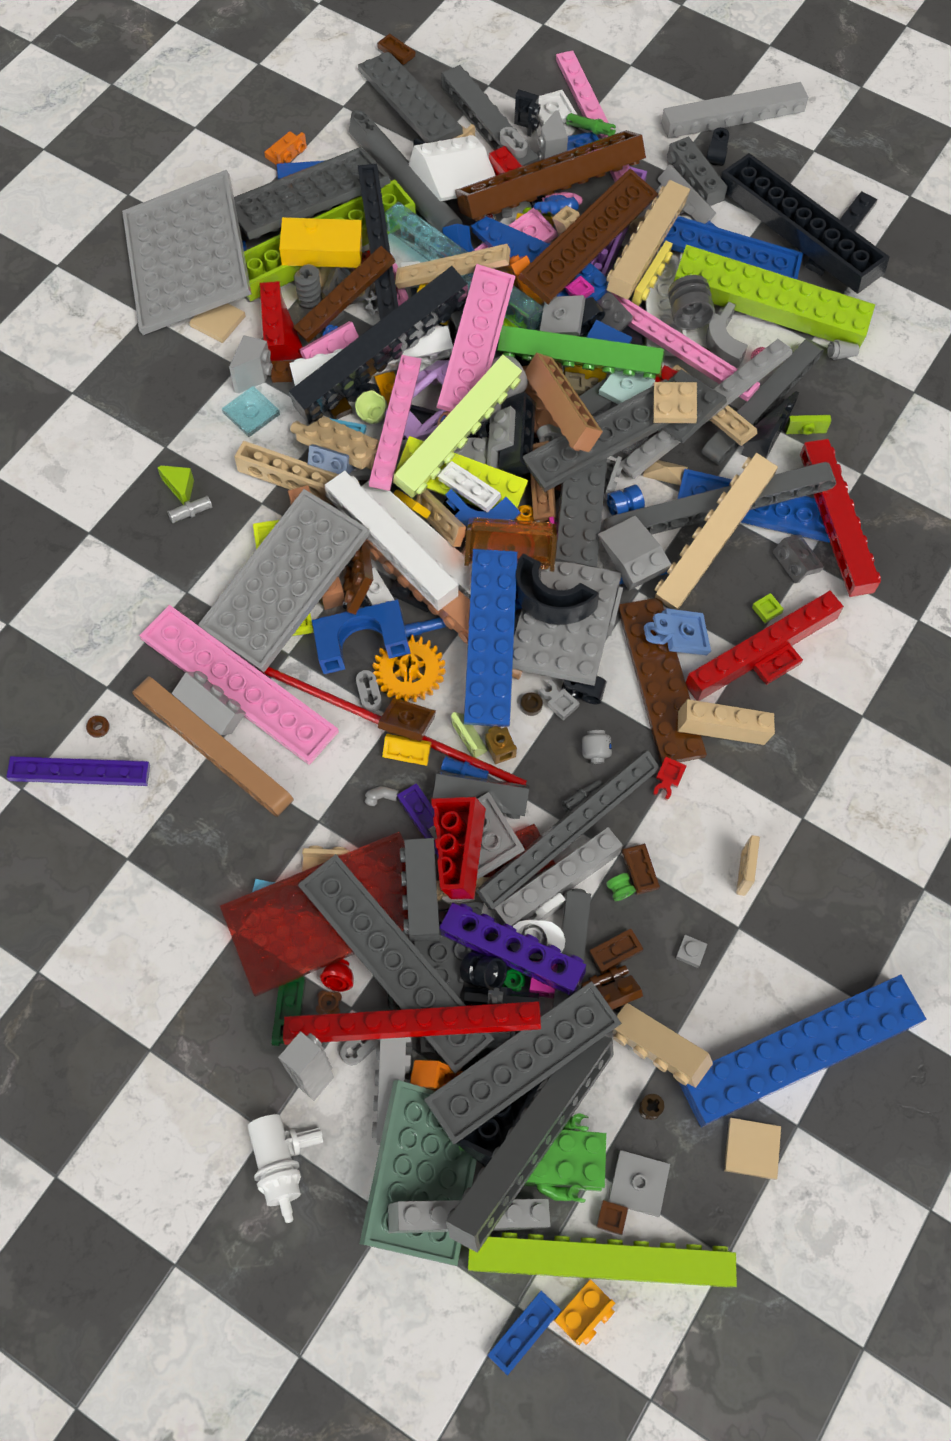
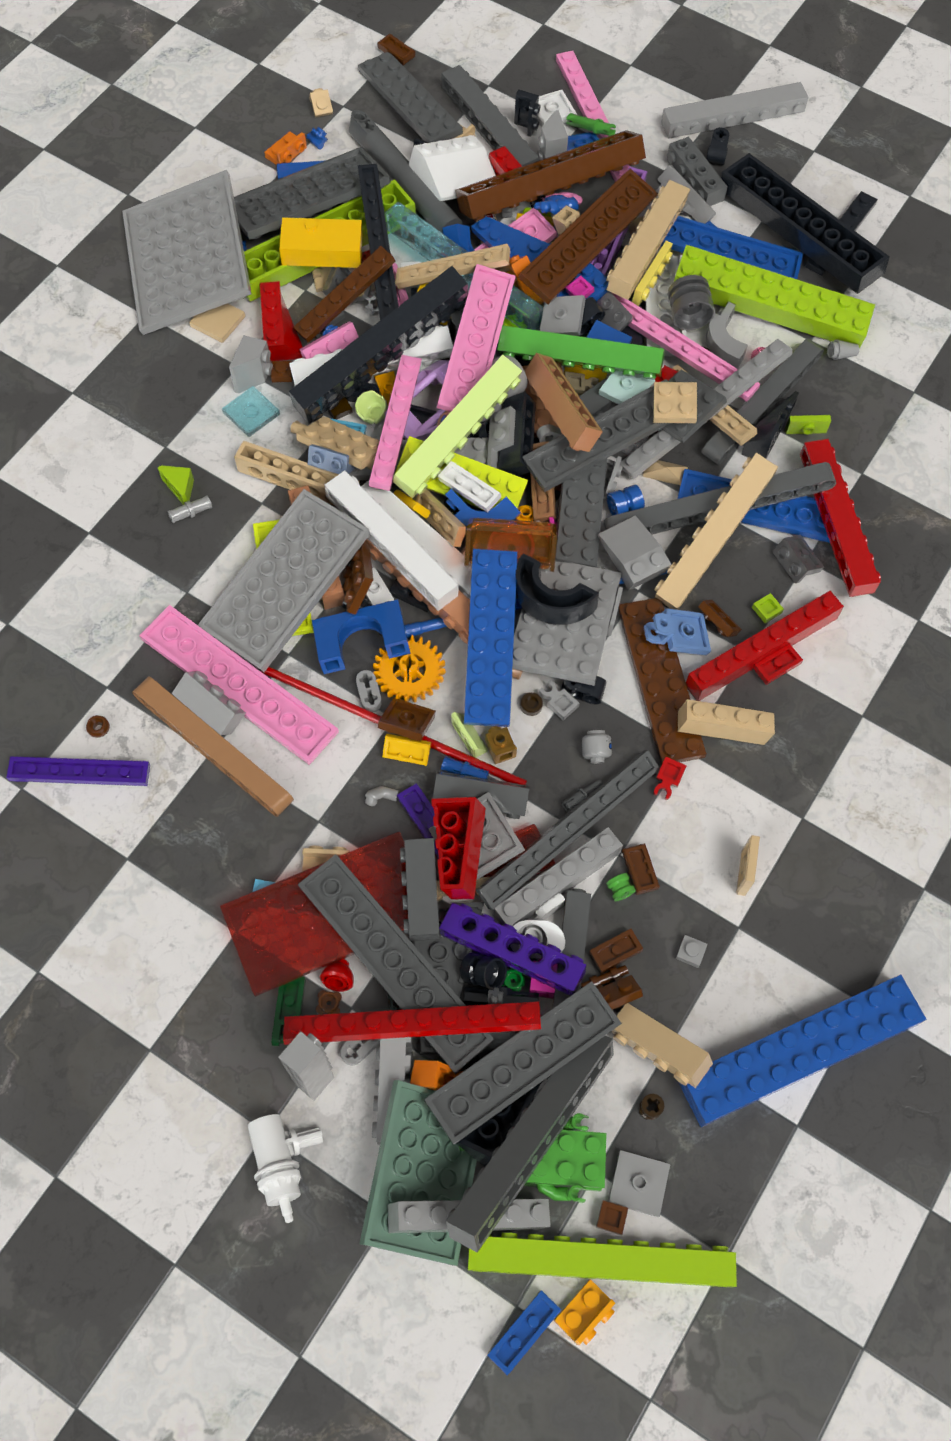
dark grey piece [294,264,322,308] -> none
light grey beam [500,127,527,158] -> none
tan tile [724,1118,781,1180] -> none
none -> blue plate [307,126,328,150]
none -> tan bracket [309,88,333,118]
none -> reddish brown plate [698,600,742,637]

